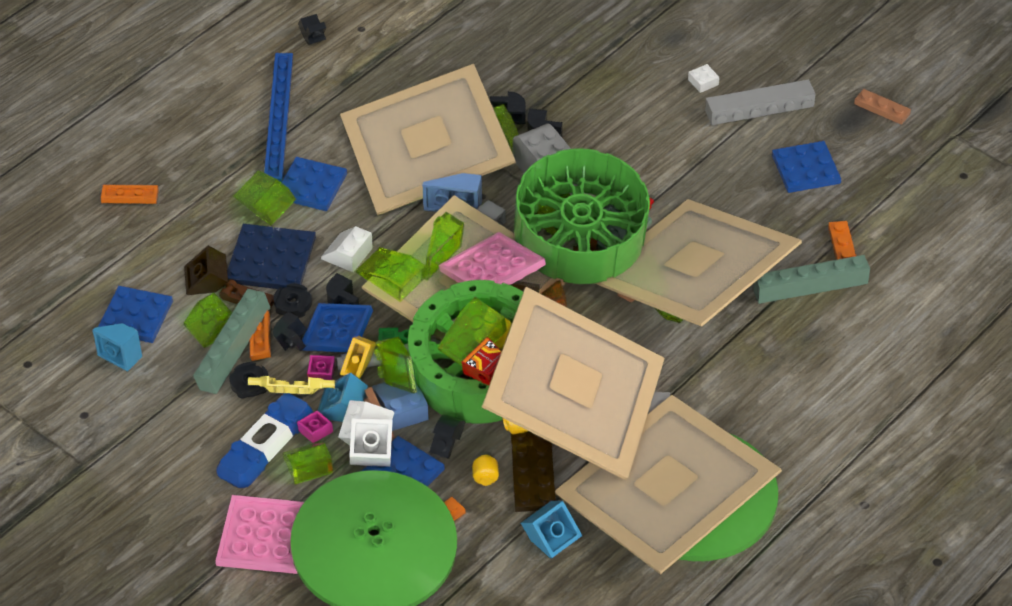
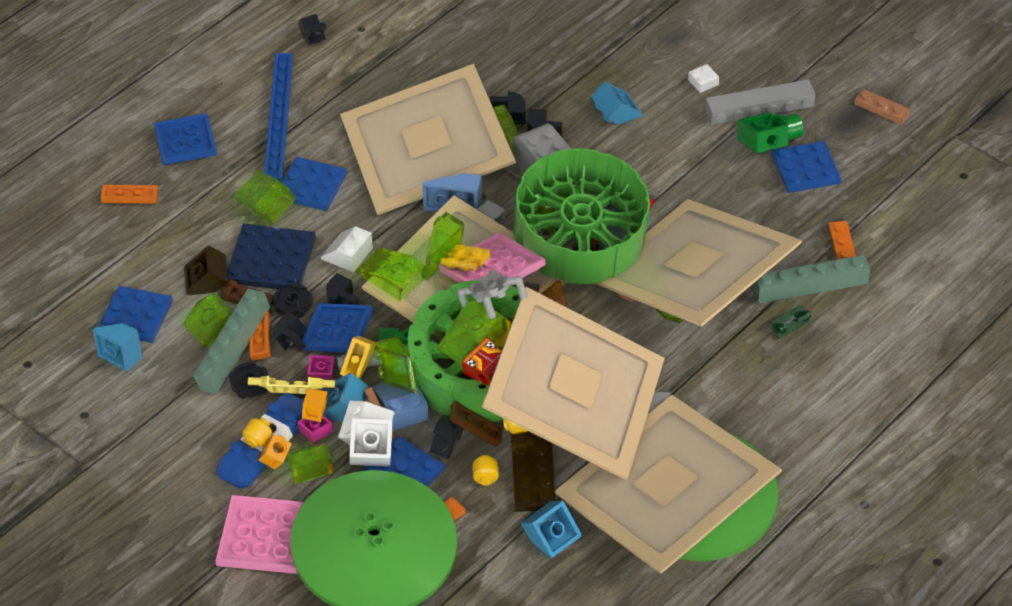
none -> blue plate [154,113,217,165]
none -> yellow head [242,417,272,448]
none -> light orange brick [258,434,292,470]
none -> light orange brick [302,388,327,422]
none -> yellow plate [441,244,491,271]
none -> reddish brown plate [450,401,502,447]
none -> light grey plate [457,269,528,319]
none -> dark azure slope [591,82,643,125]
none -> green brick [738,112,804,153]
none -> dark green hinge [770,305,812,339]

